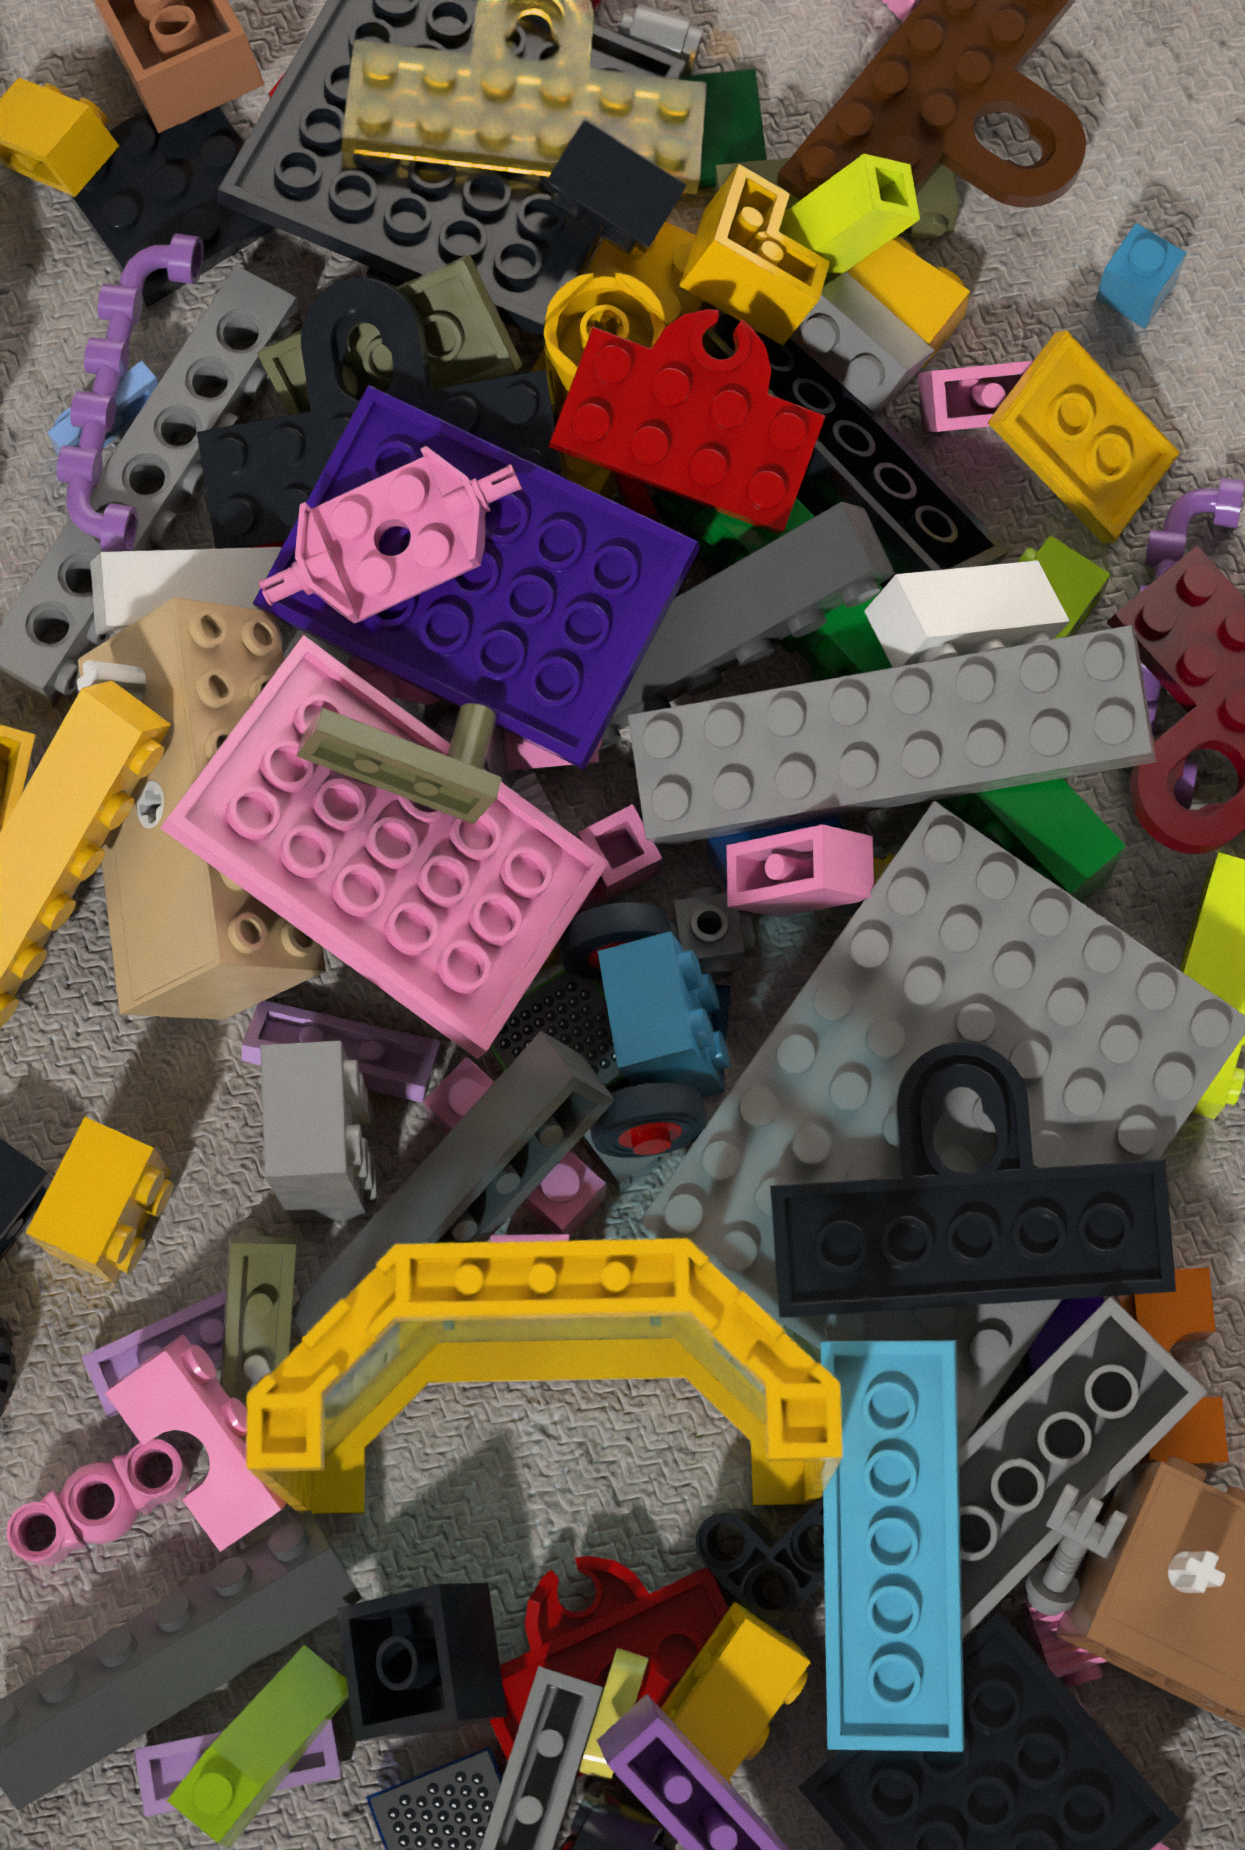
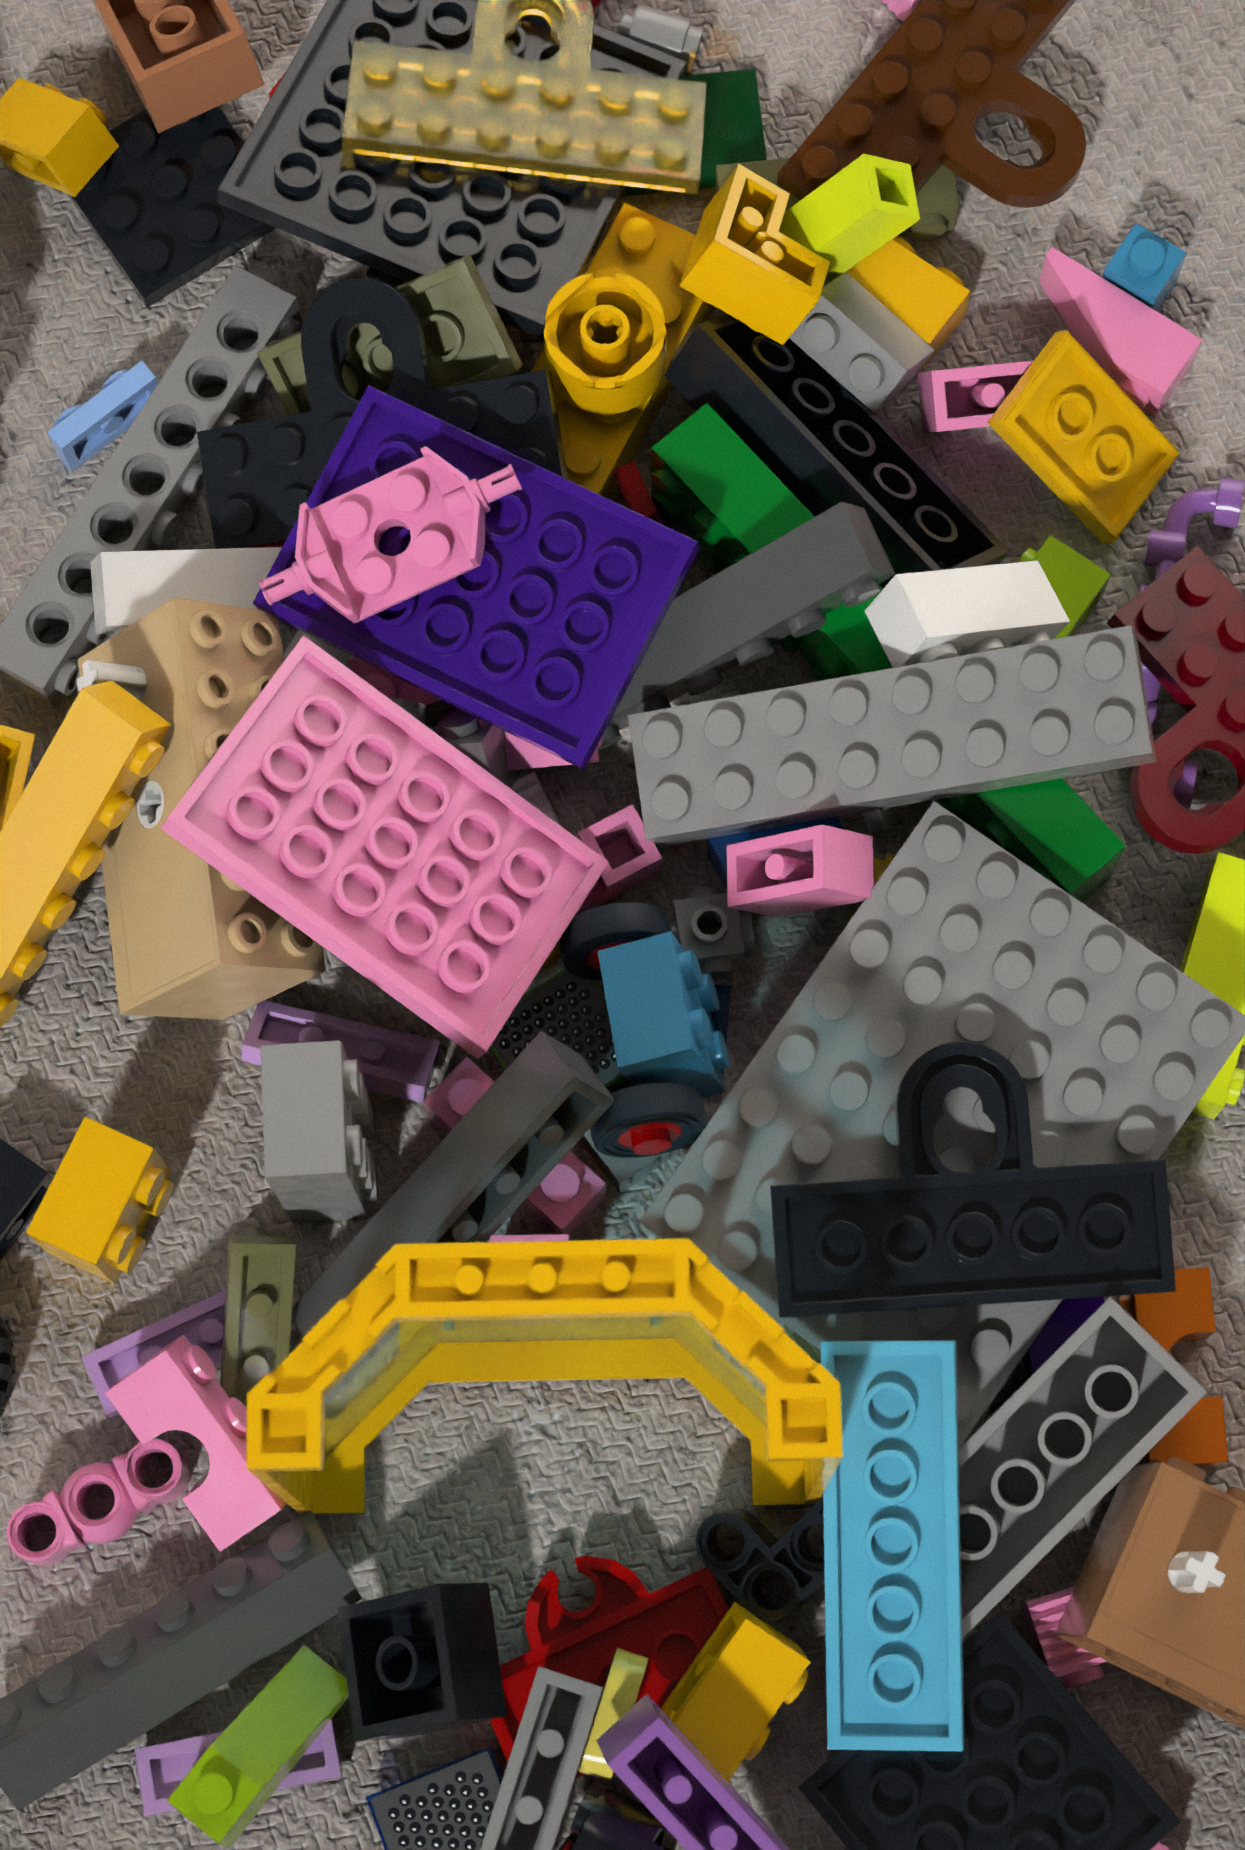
medium lavender bar [57,233,203,552] -> none
olive piece [296,703,502,824] -> none
black brick [543,119,687,254] -> none
red plate [548,309,825,535] -> none
light grey hinge [1025,1483,1128,1615] -> none
none -> bright pink slope [1039,247,1202,418]

